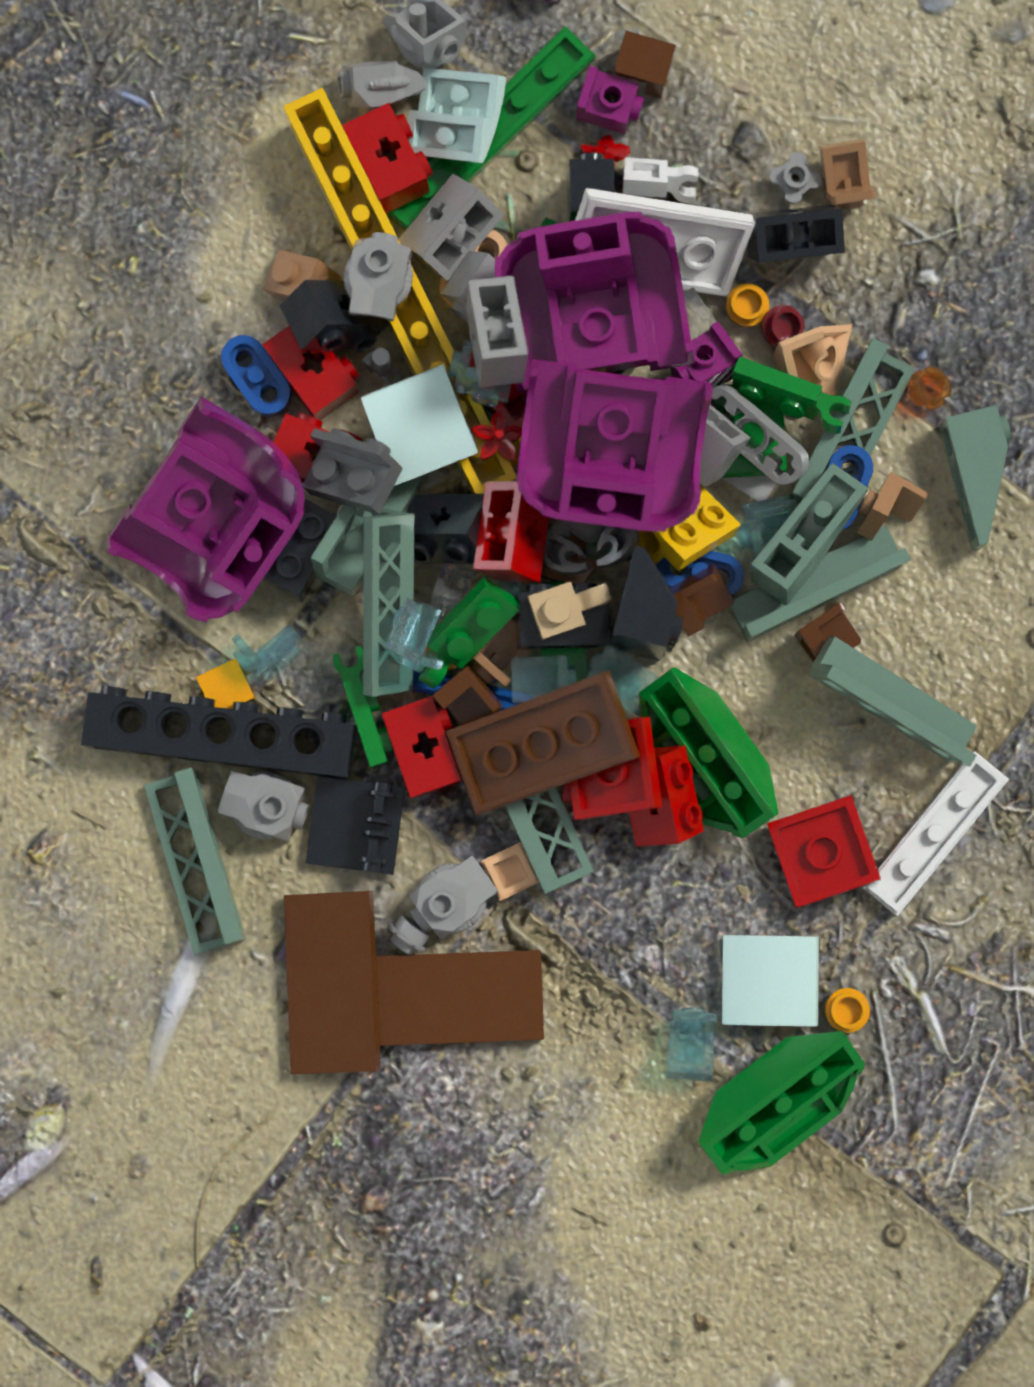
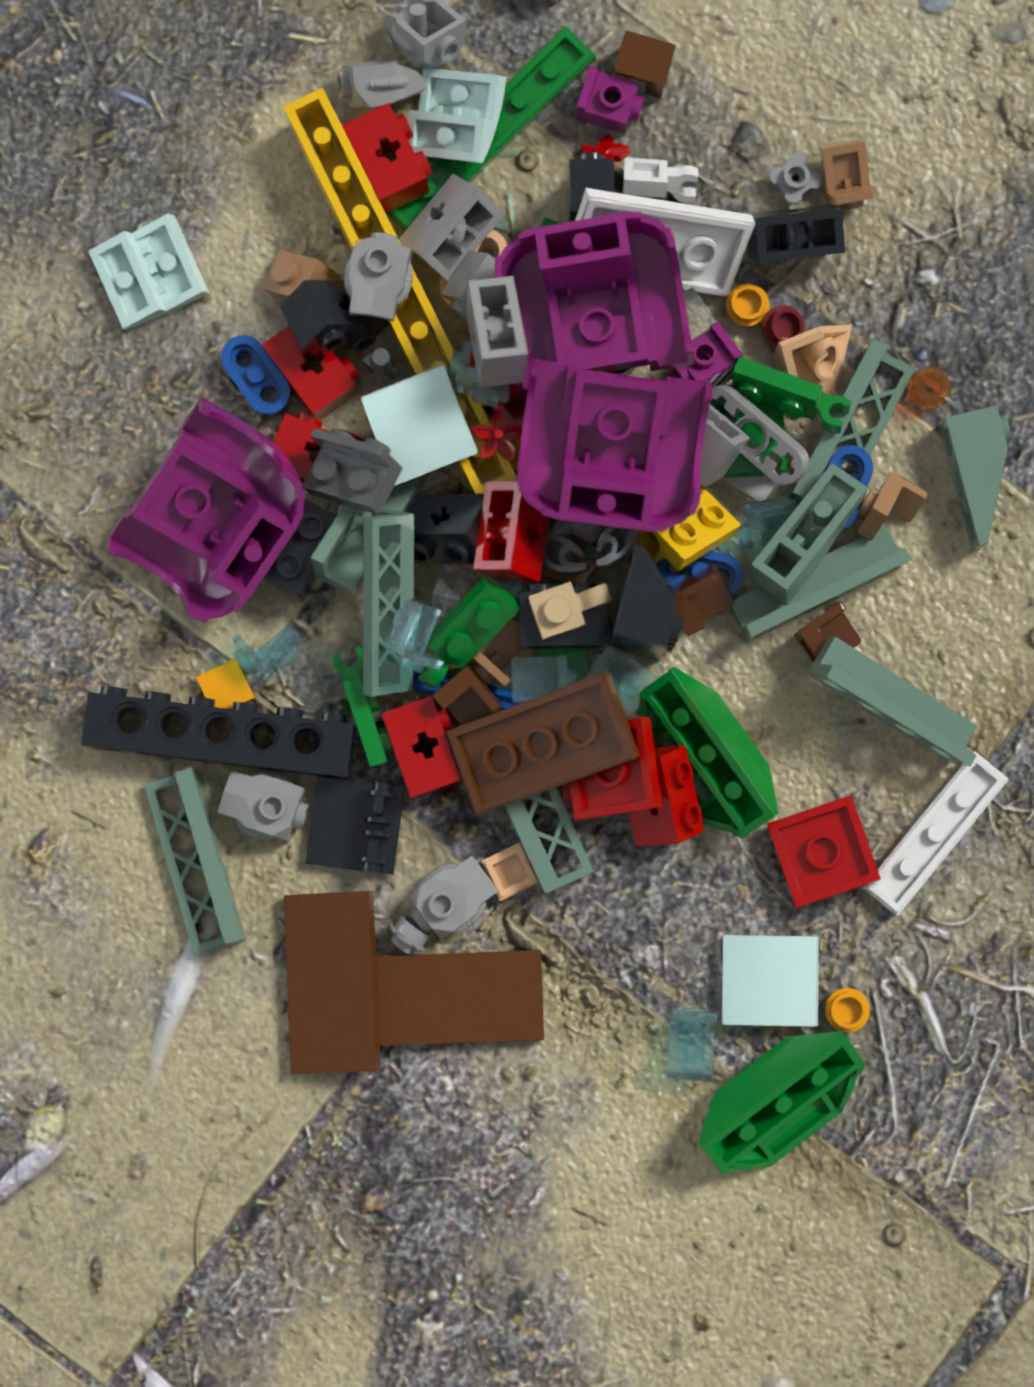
none -> light aqua slope [88,213,209,330]

